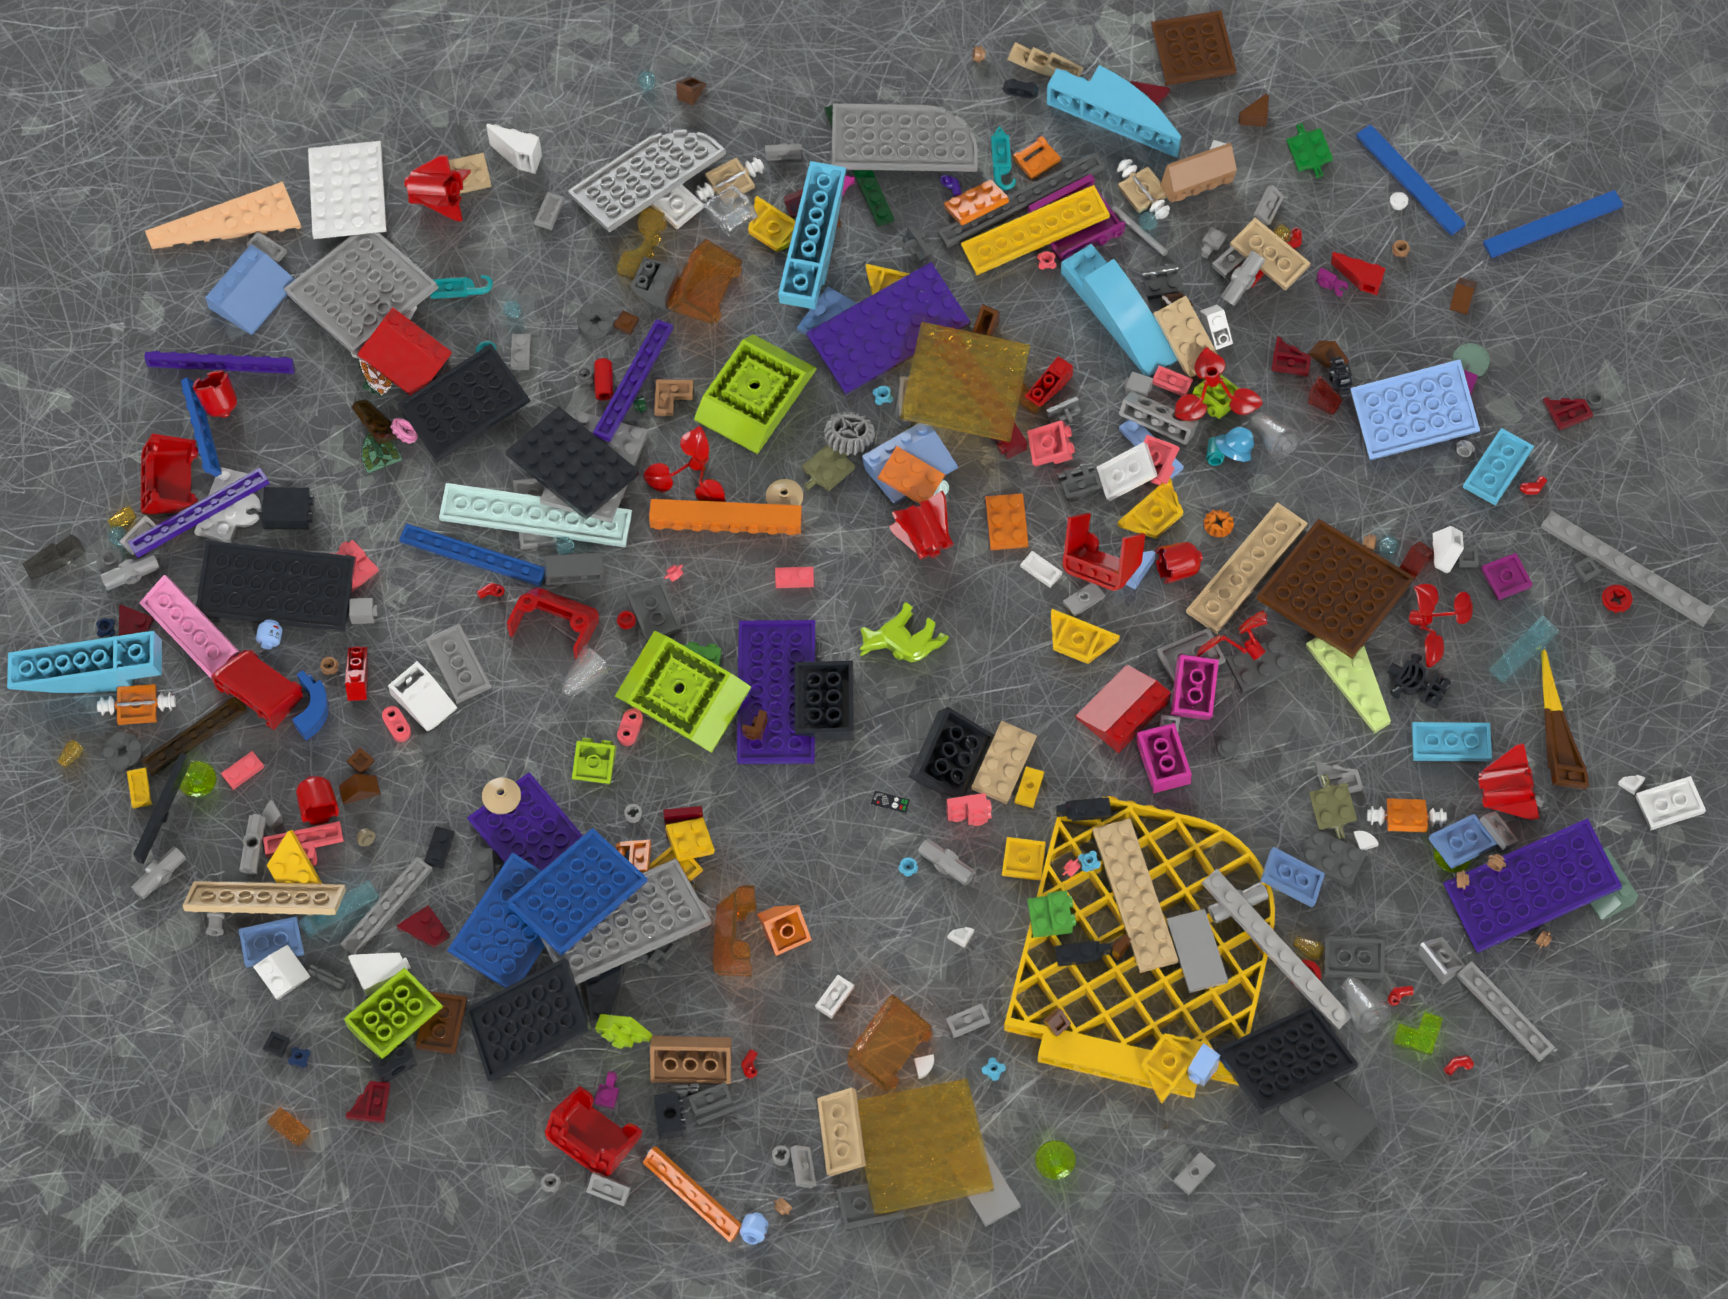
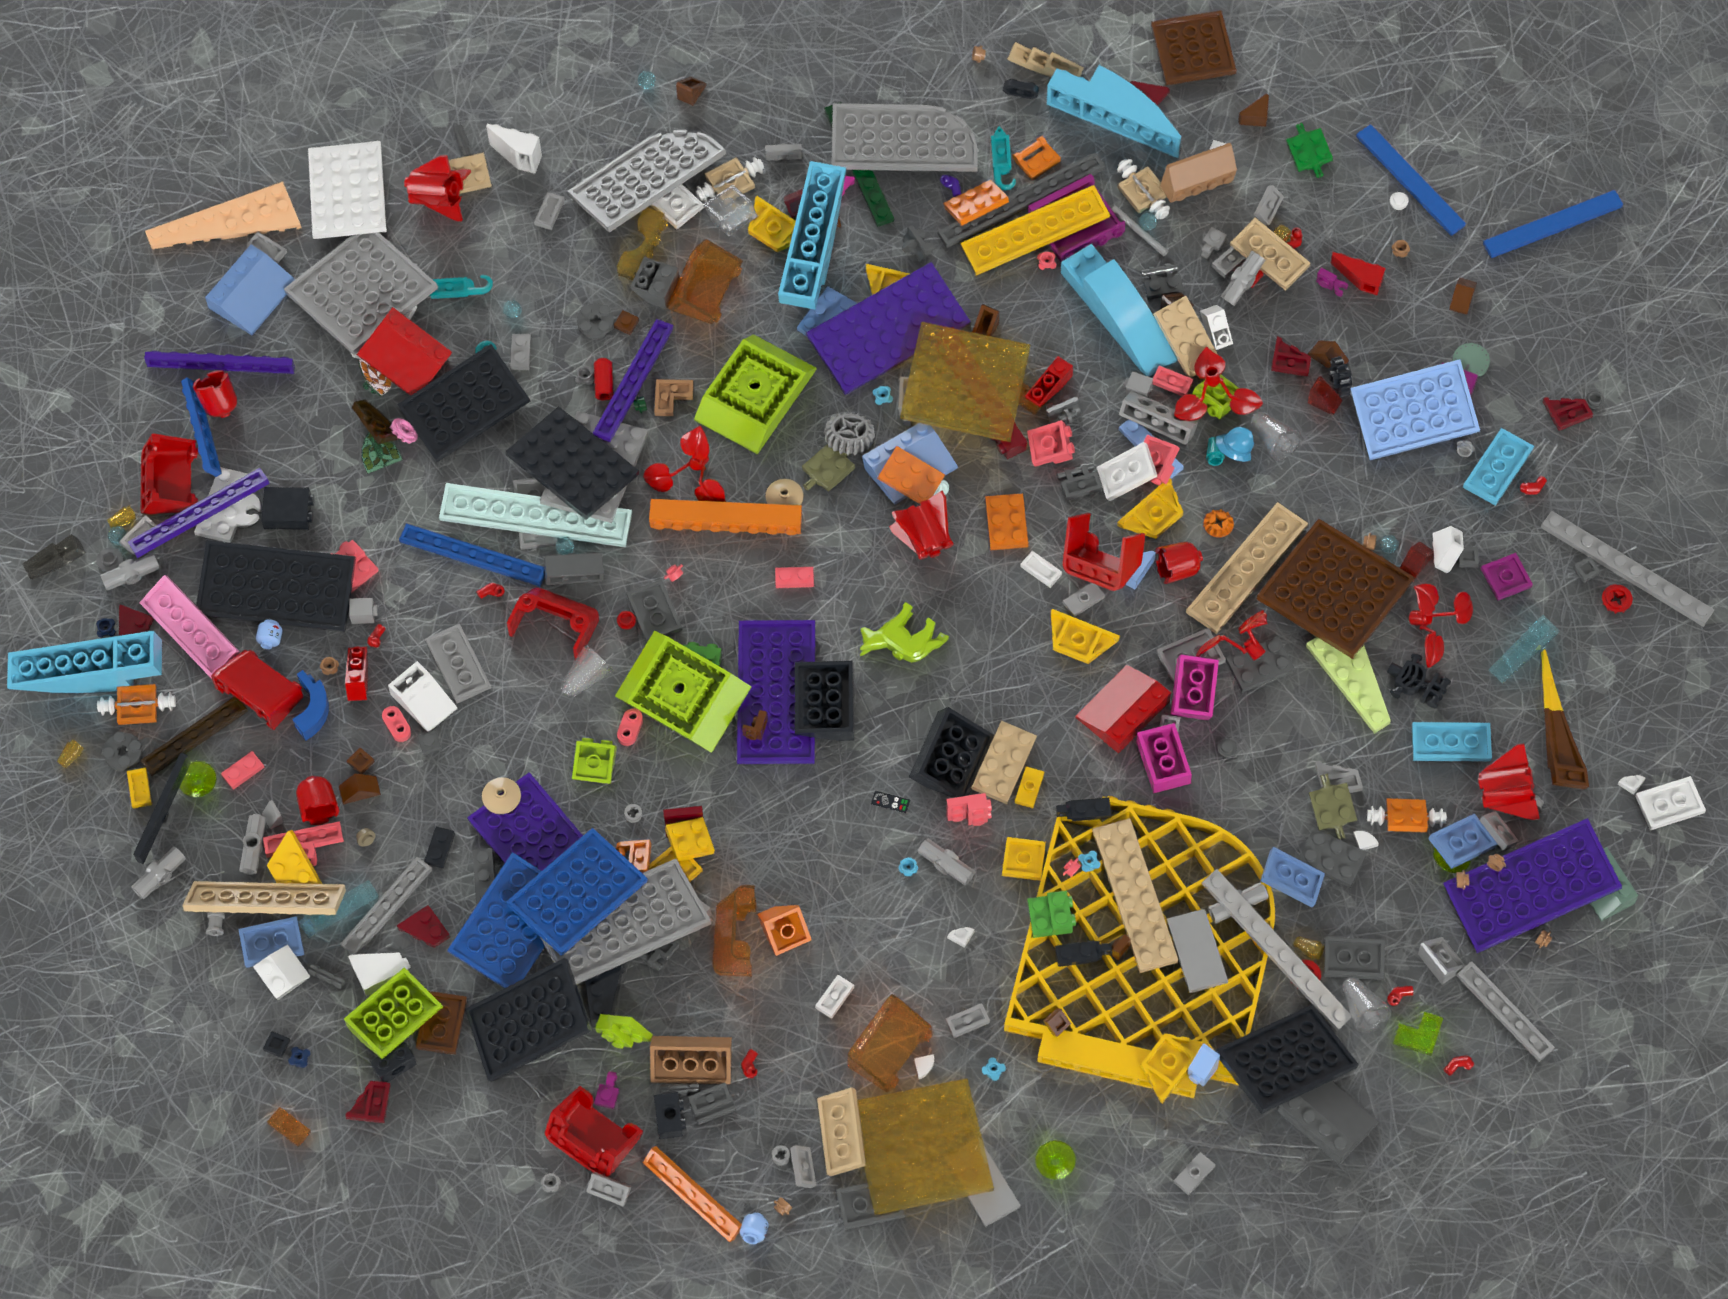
none -> red arm [367,624,386,648]

